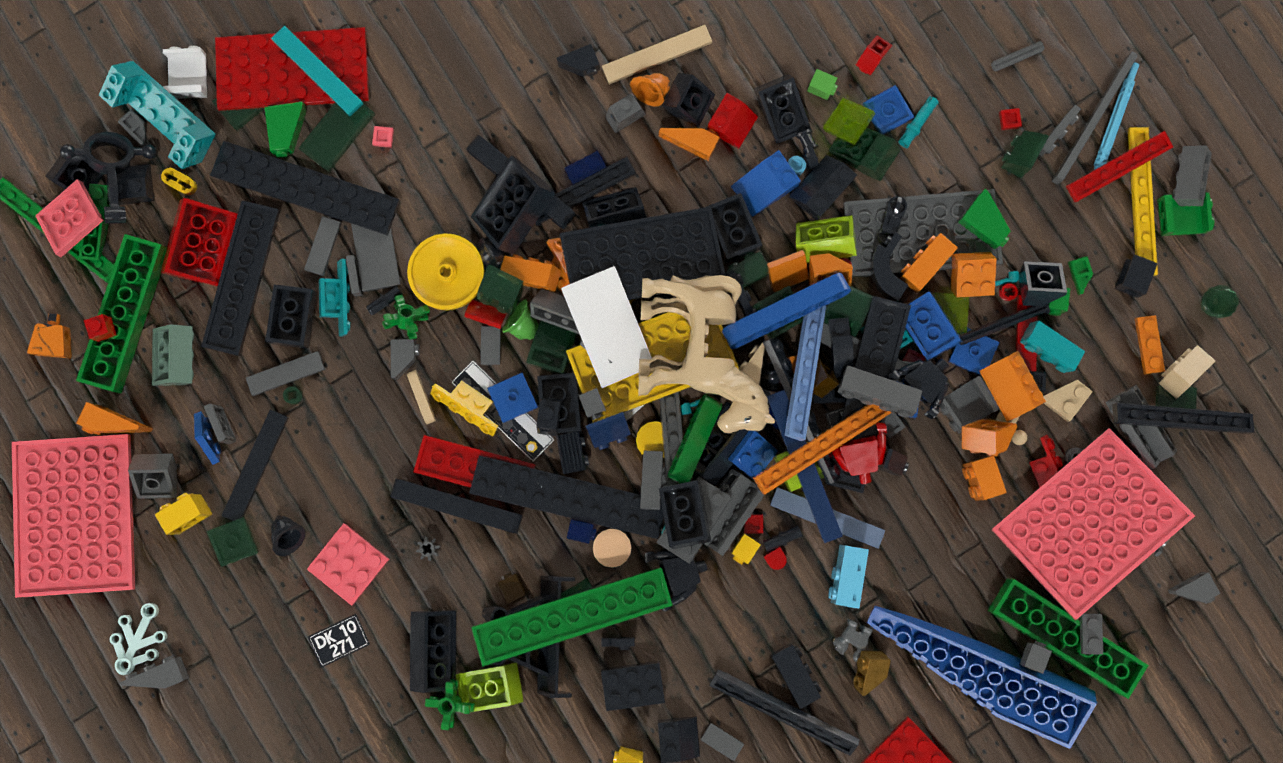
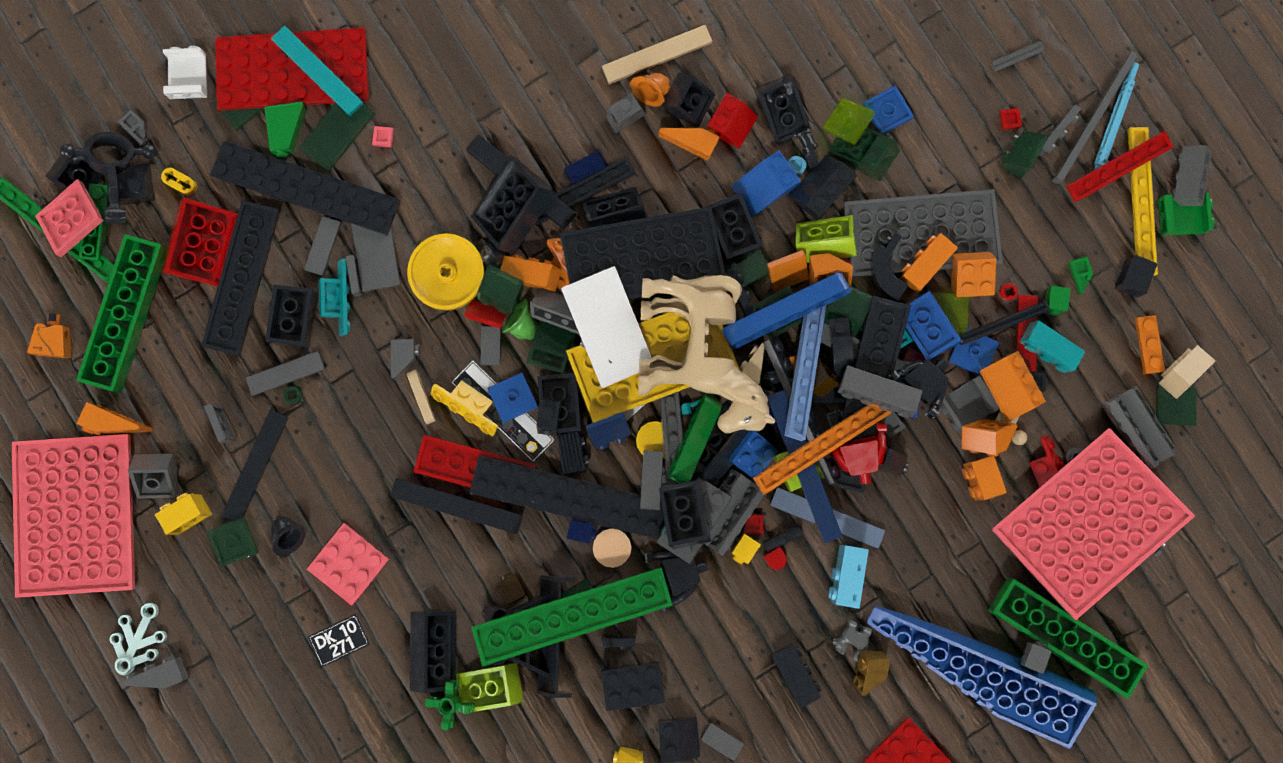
red brick [84,314,117,342] -> none
teal plate [99,61,216,169] -> none
sand green slope [152,324,194,386] -> none
blue plate [194,411,221,465] -> none
black axle [366,286,403,315] -> none
green pin [382,295,430,340] -> none
dark grey gear [416,537,441,561] -> none
black slope [556,44,600,77] -> none
dark grey brick [579,388,606,420] -> none
black plate [709,669,860,756] -> none
bright green brick [807,69,838,100] -> none
red slope [855,35,893,75] -> none
black piece [881,196,907,236] -> none
teal pin [898,96,939,148] -> none
green slope [958,189,1011,250] -> none
teal hand [995,271,1019,286] -> none
black slope [1019,261,1067,306] -> none
tan wing [1043,380,1093,422] -> none
dark grey plate [1080,613,1103,654] -> none
black plate [1112,403,1255,434] -> none
dark grey slope [1168,572,1221,604] -> none
clear green hair [1200,285,1239,318] -> none

